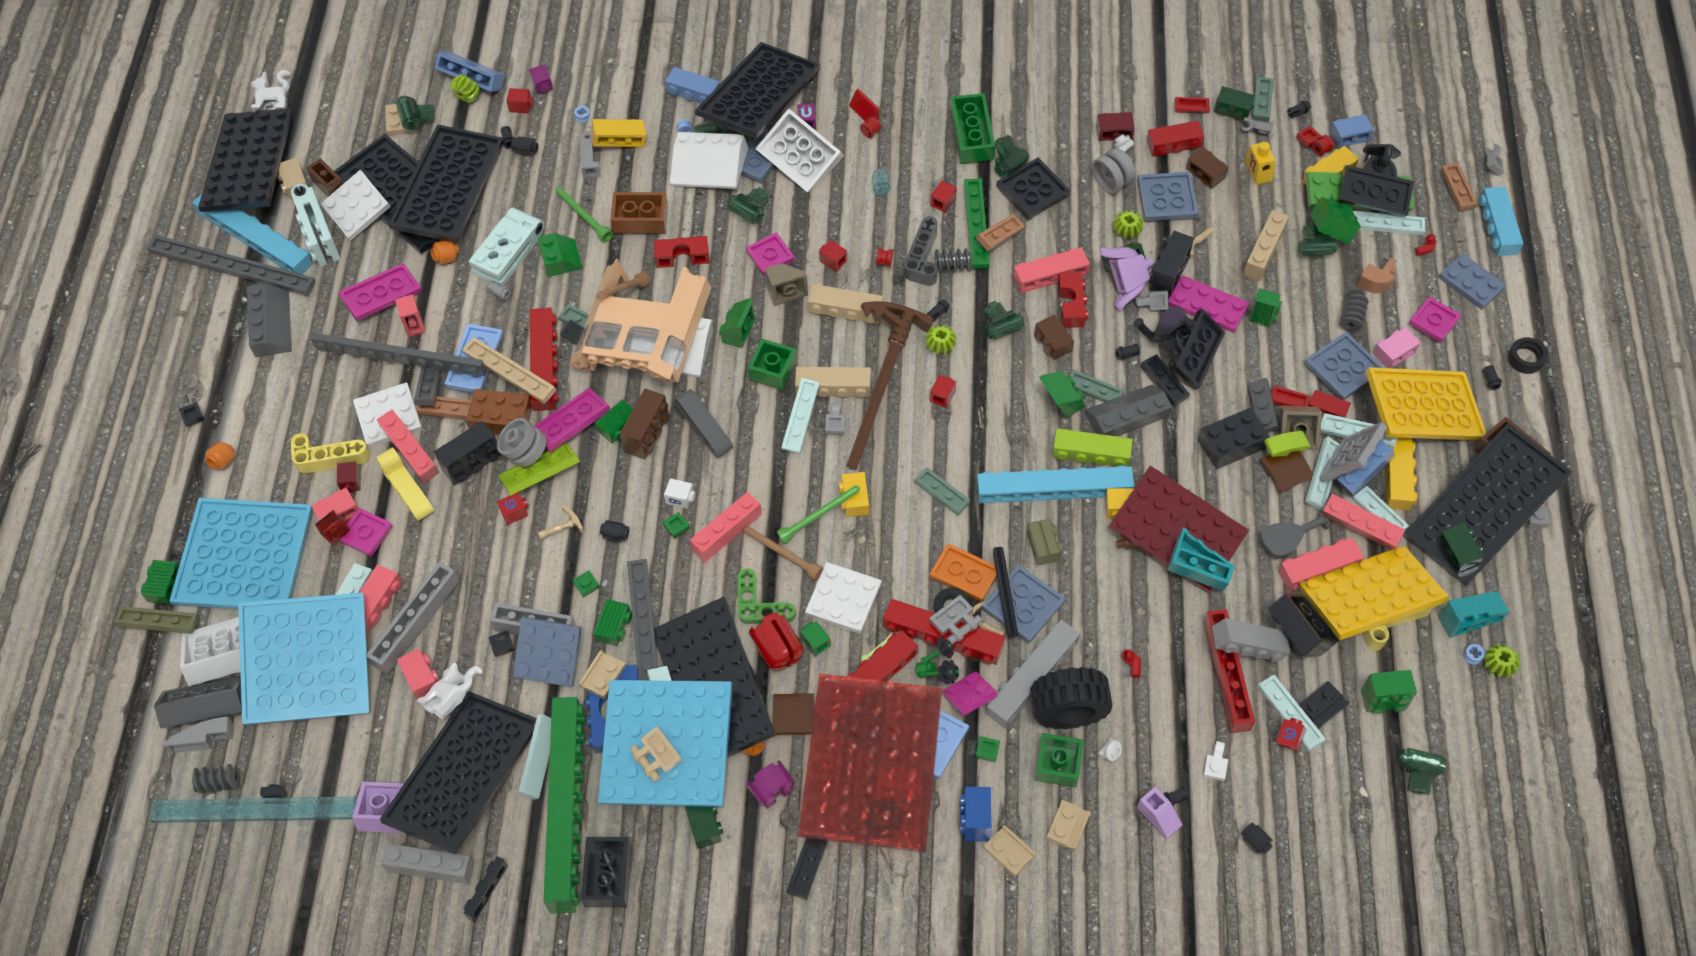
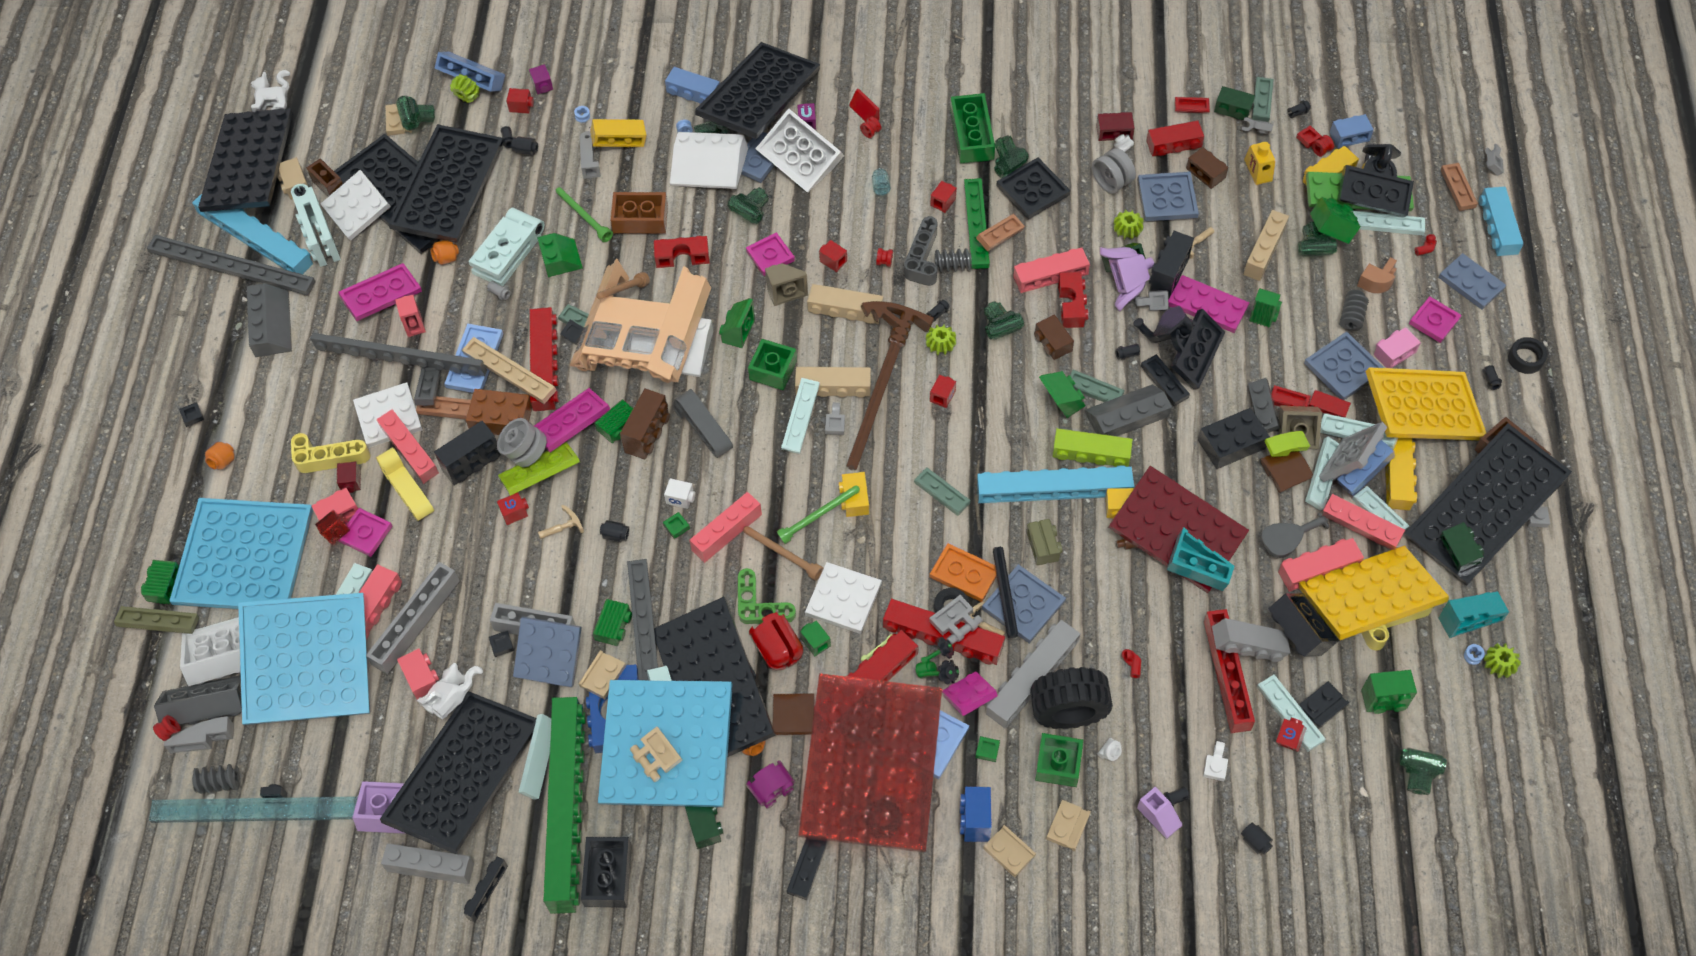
green plate [572,570,600,598] -> none
none -> red wheel [153,715,181,741]

